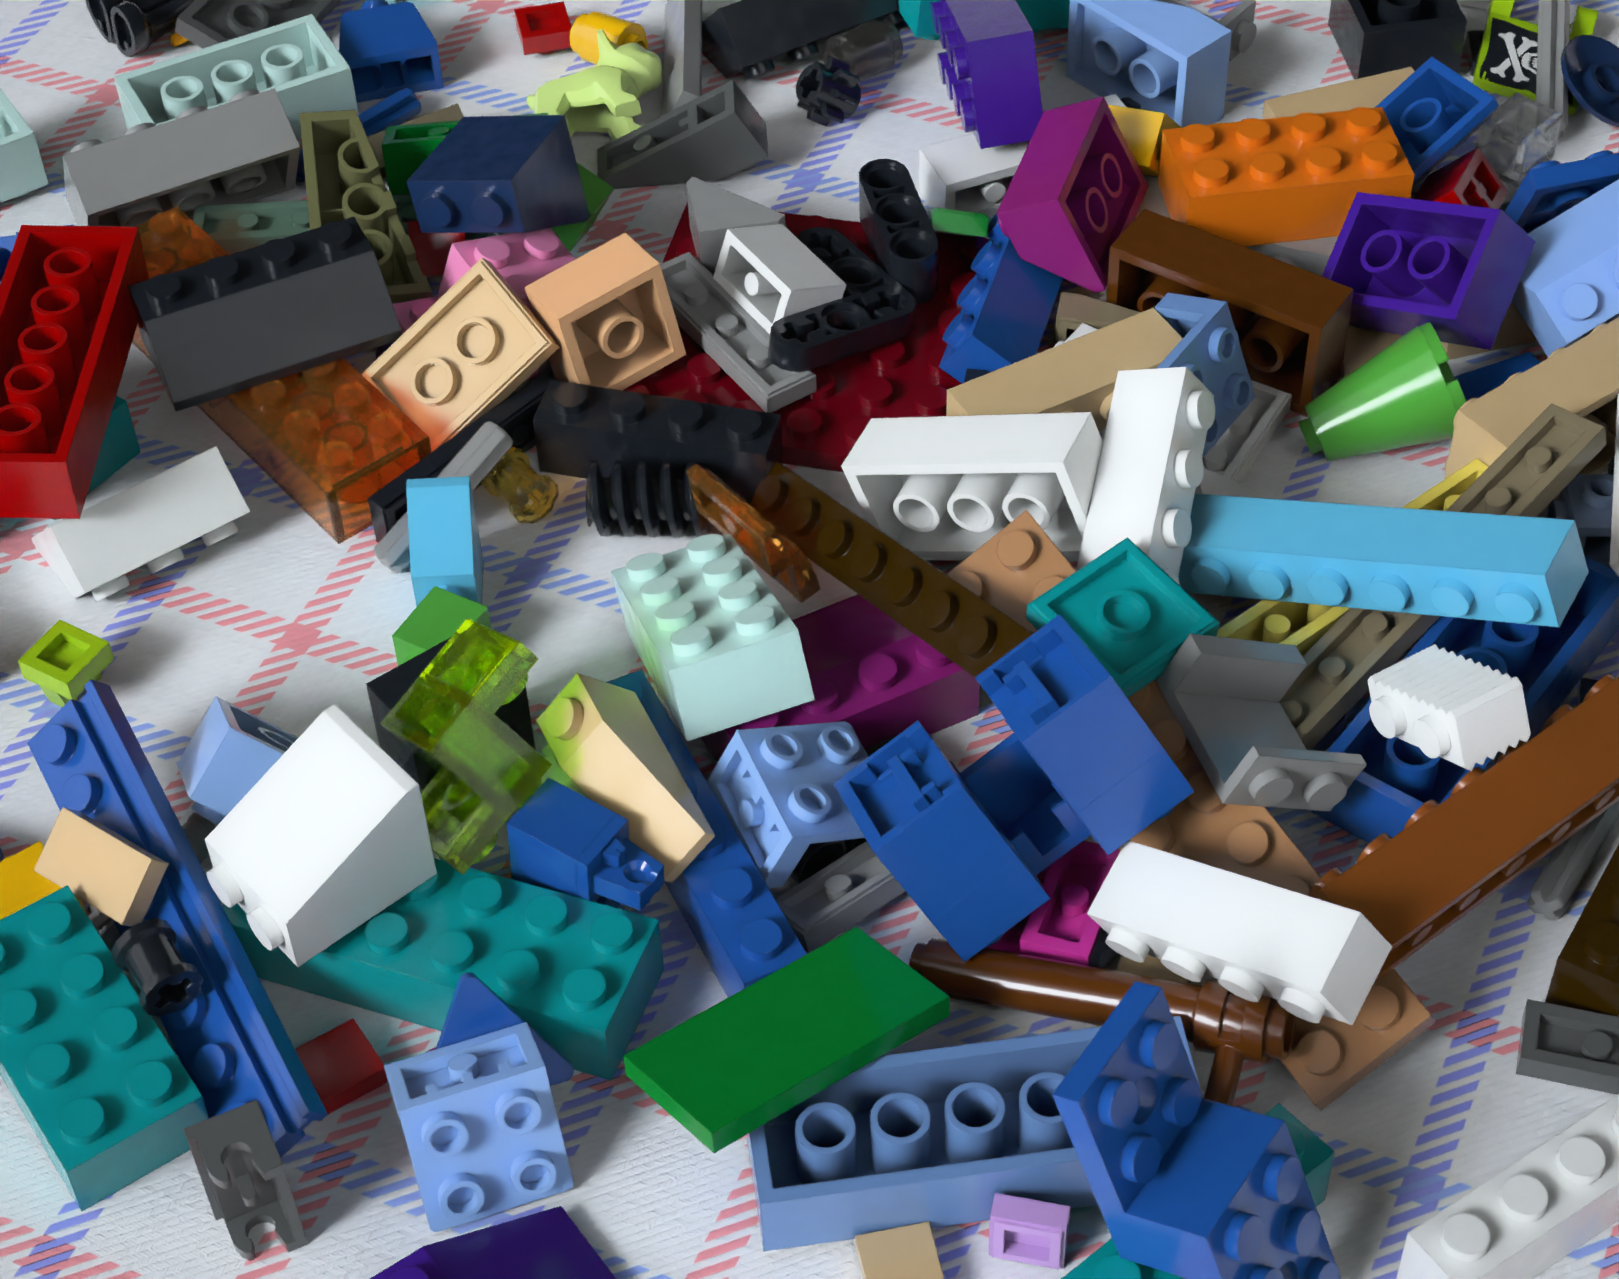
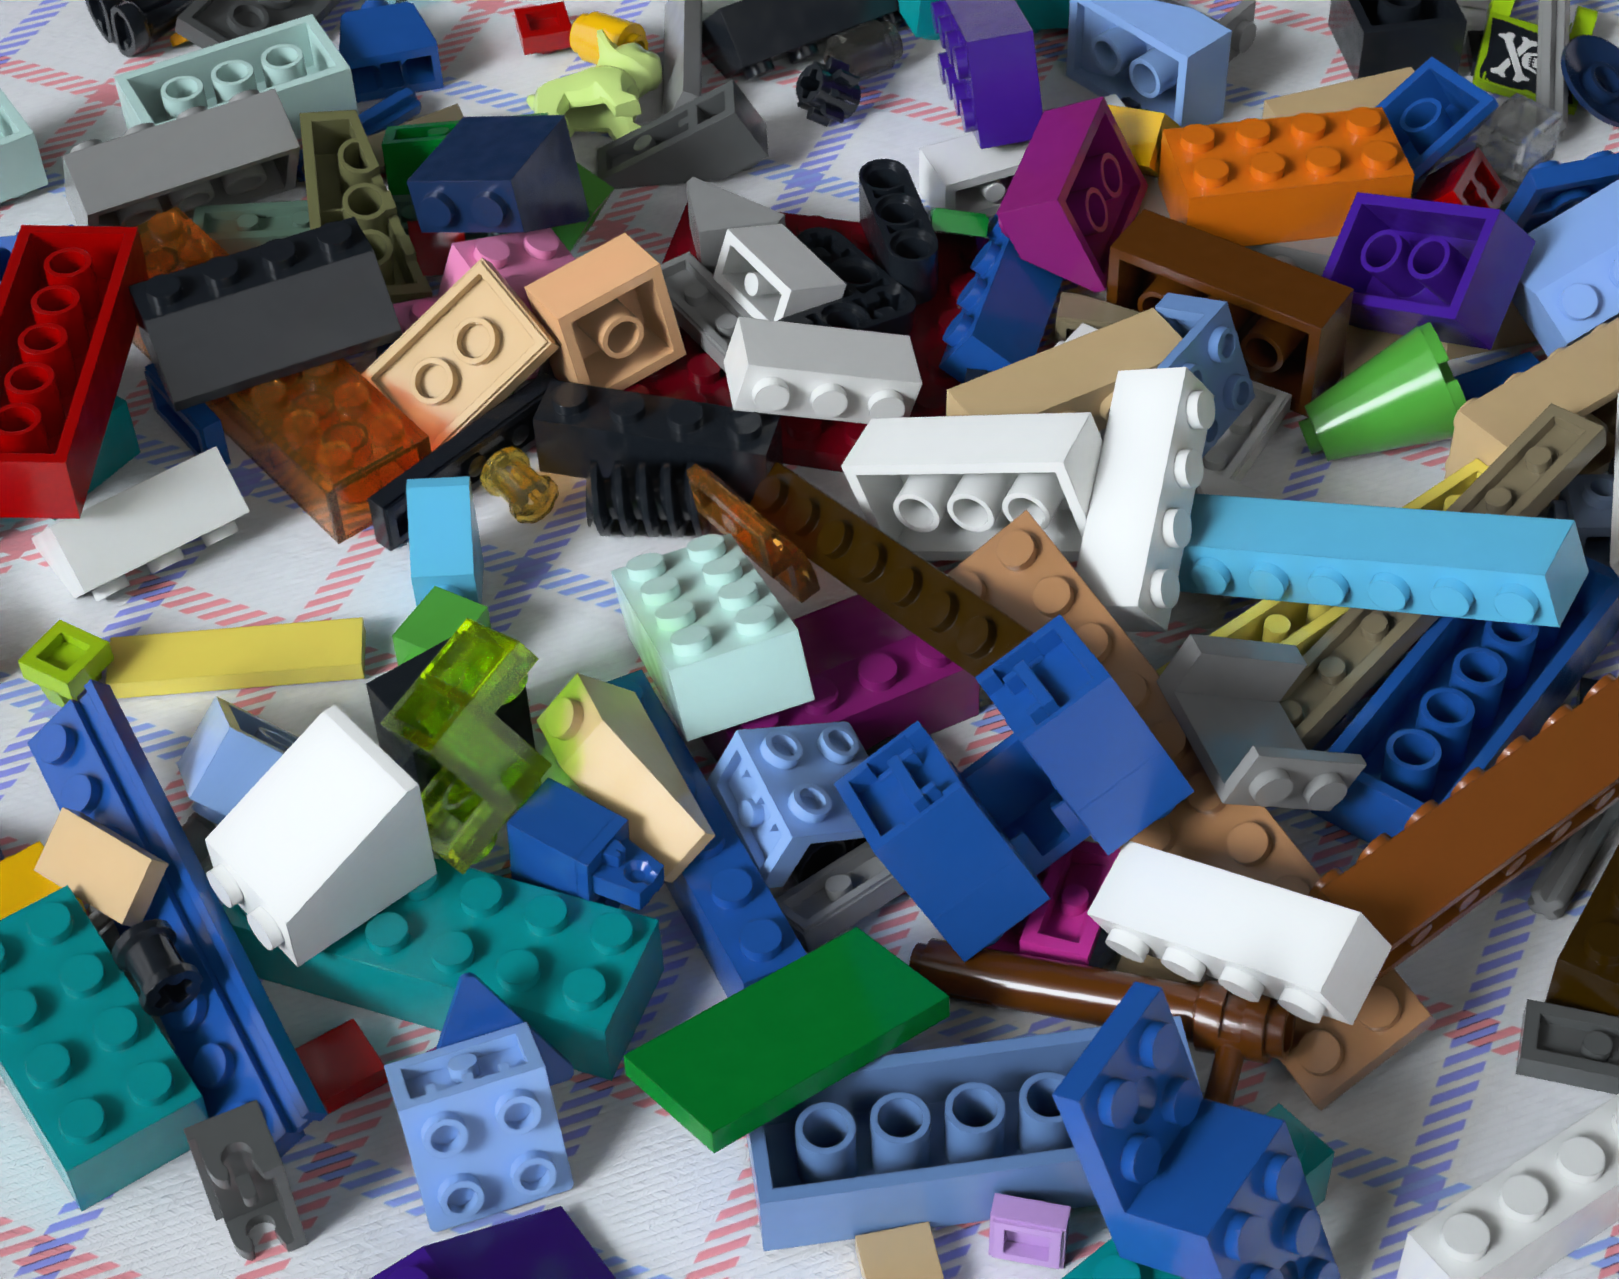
light grey axle [374,421,513,573] -> none
teal tile [1026,537,1220,698] -> none
white brick [1367,644,1531,771] -> none
none -> light yellow tile [105,617,366,699]
none -> blue tile [144,363,231,465]
none -> white brick [724,316,922,424]

